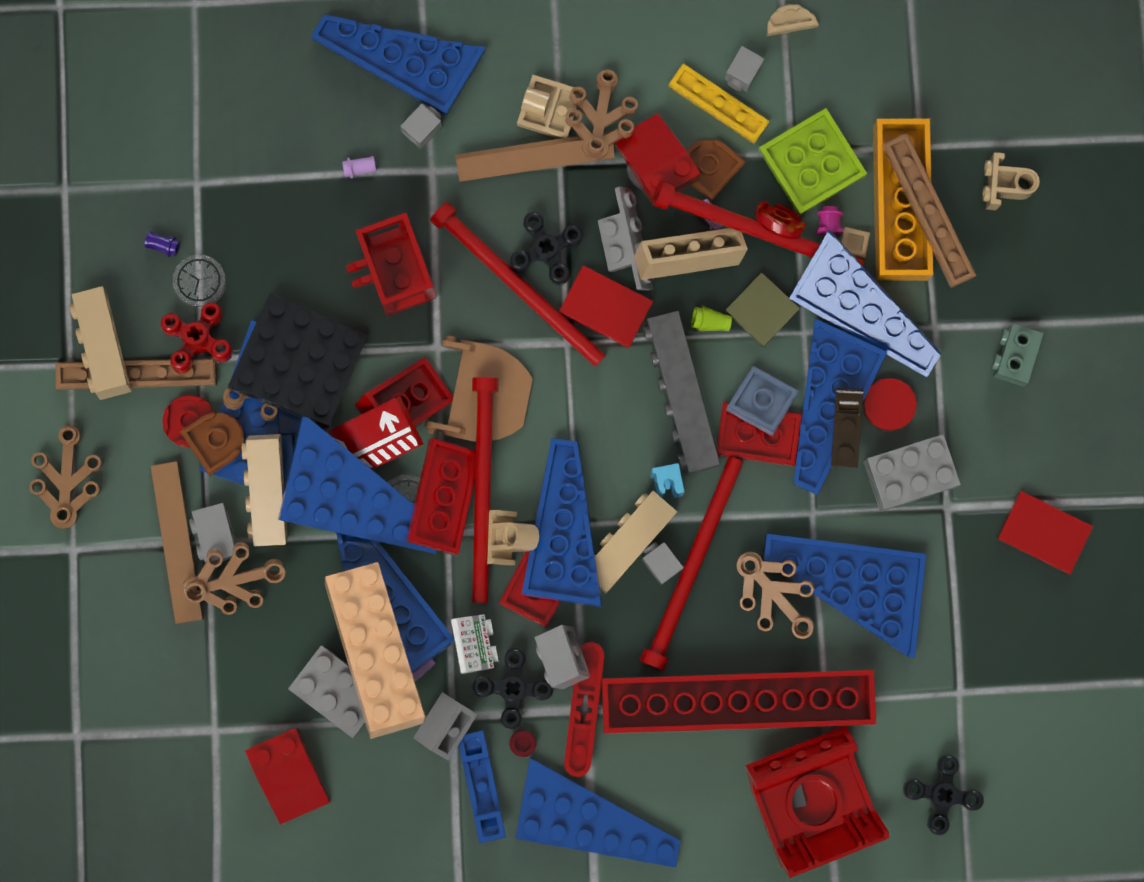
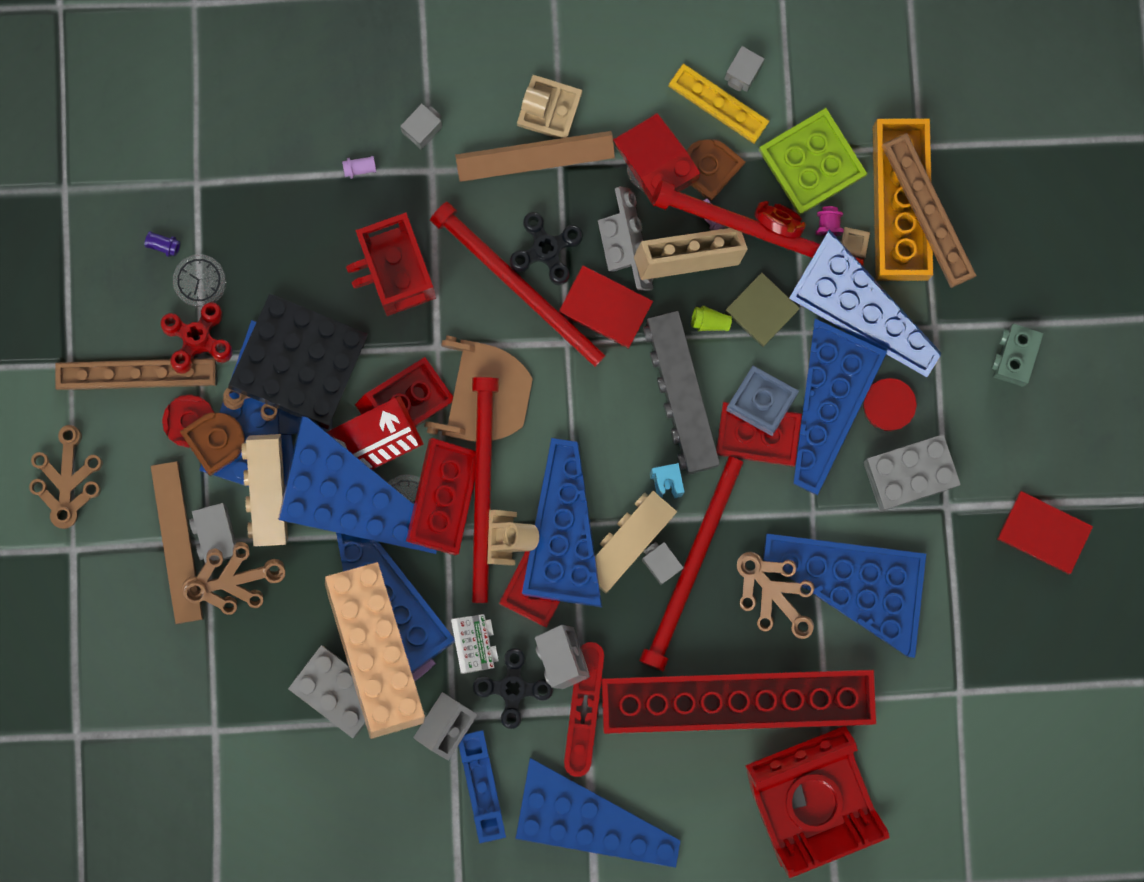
tan brick [69,286,131,400] -> none
red slope [245,728,330,825] -> none
blue wing [311,14,486,116] -> none
dark red tile [509,730,536,757] -> none
medium nougat plant [565,69,638,161] -> none
tan tile [767,4,819,36] -> none
dark brown plate [831,387,864,468] -> none
black gear [903,754,984,835] -> none
tan pin [982,152,1040,210] -> none

